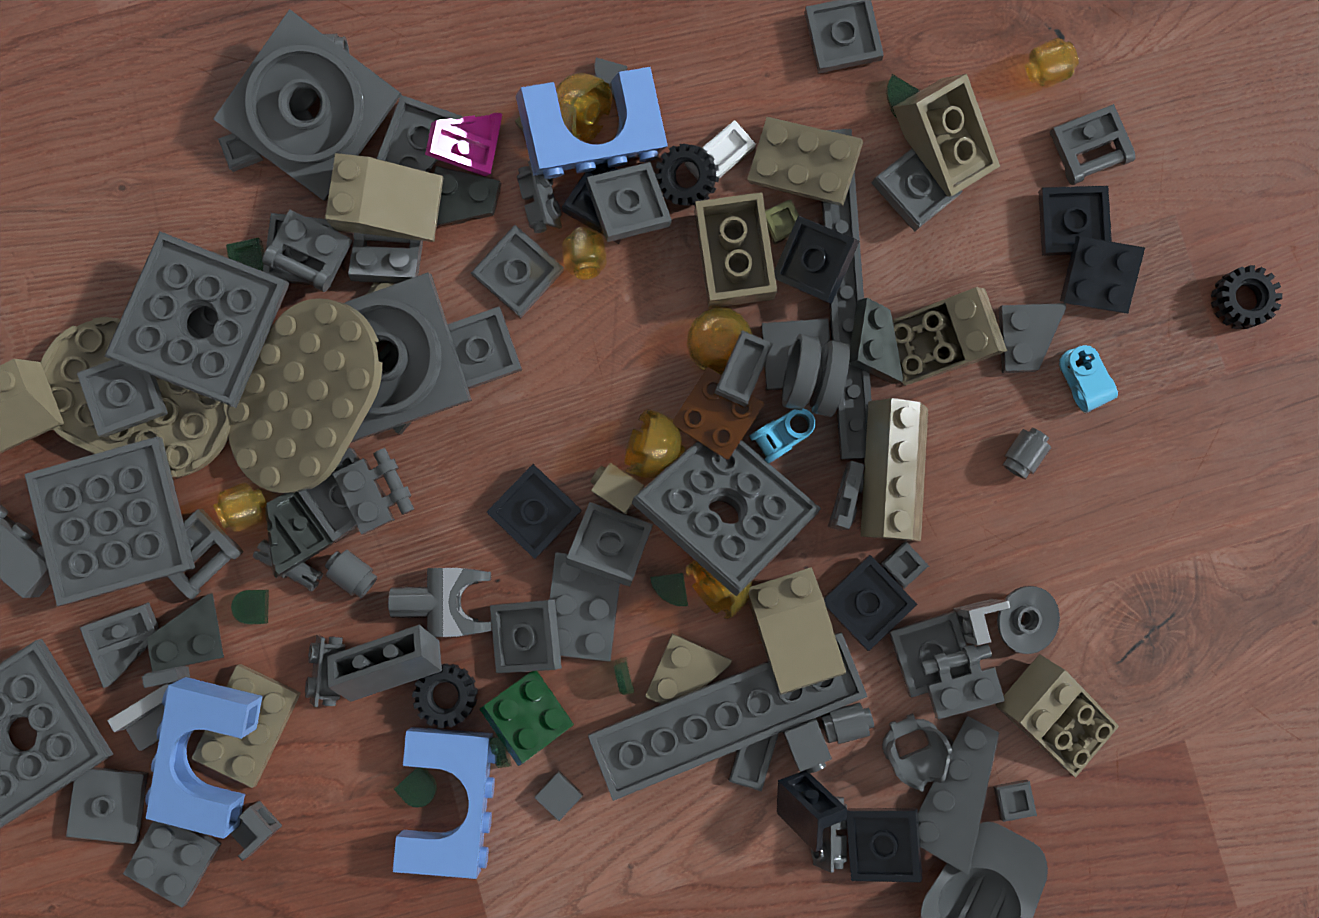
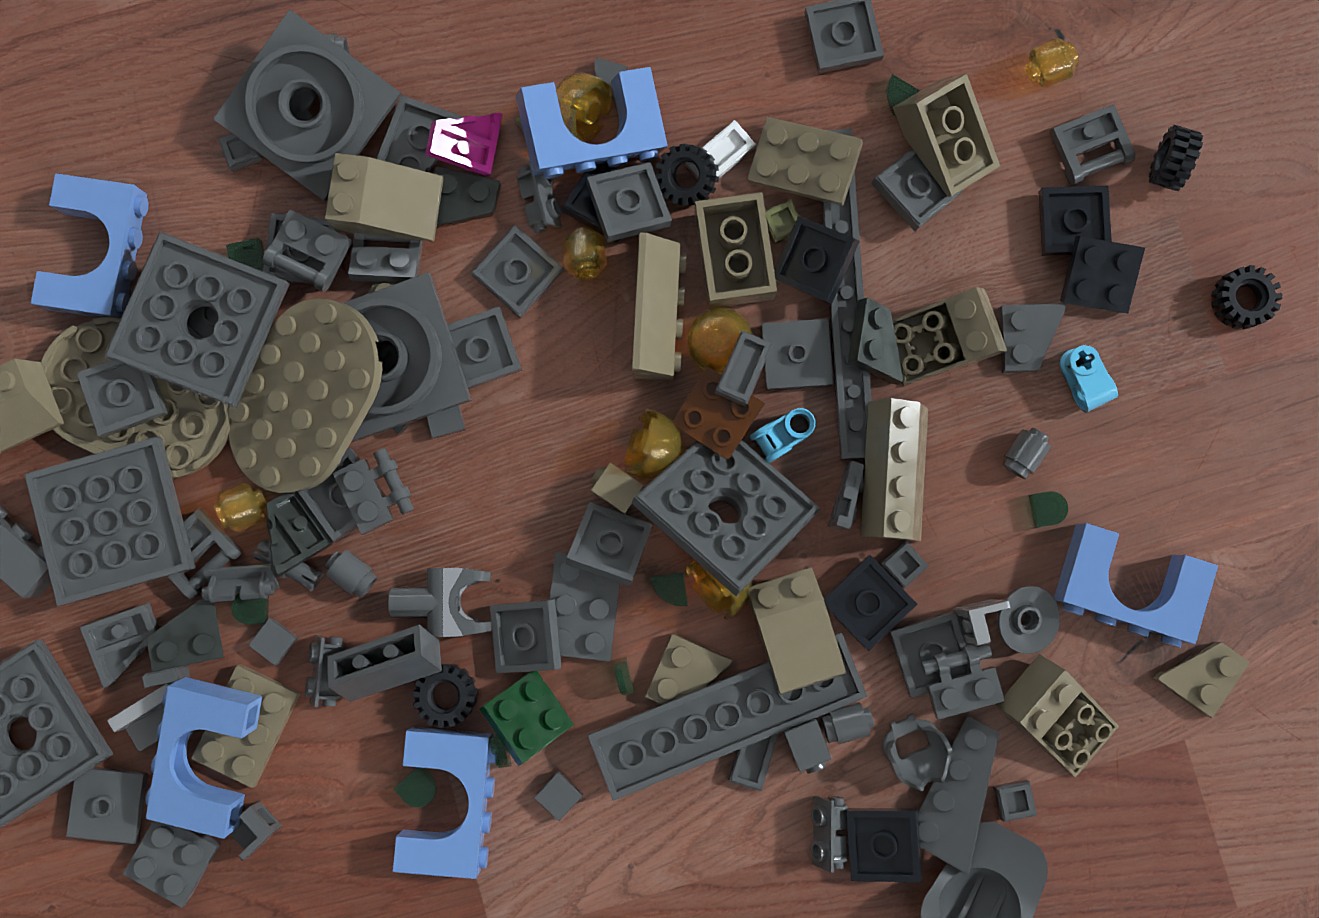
black plate [486,464,582,559] -> none
black panel [777,770,847,852] -> none
dark grey wheel [782,334,850,417] -> none
none -> medium blue arch [31,173,149,319]
none -> dark grey hinge [202,564,280,603]
none -> dark grey tile [249,617,299,666]
none -> dark grey tile [427,405,466,439]
none -> dark tan slope [632,232,686,381]
none -> clear green tile [1028,491,1068,528]
none -> medium blue arch [1054,523,1218,648]
none -> black tyre [1149,124,1203,191]
none -> dark tan wing [1153,642,1250,718]

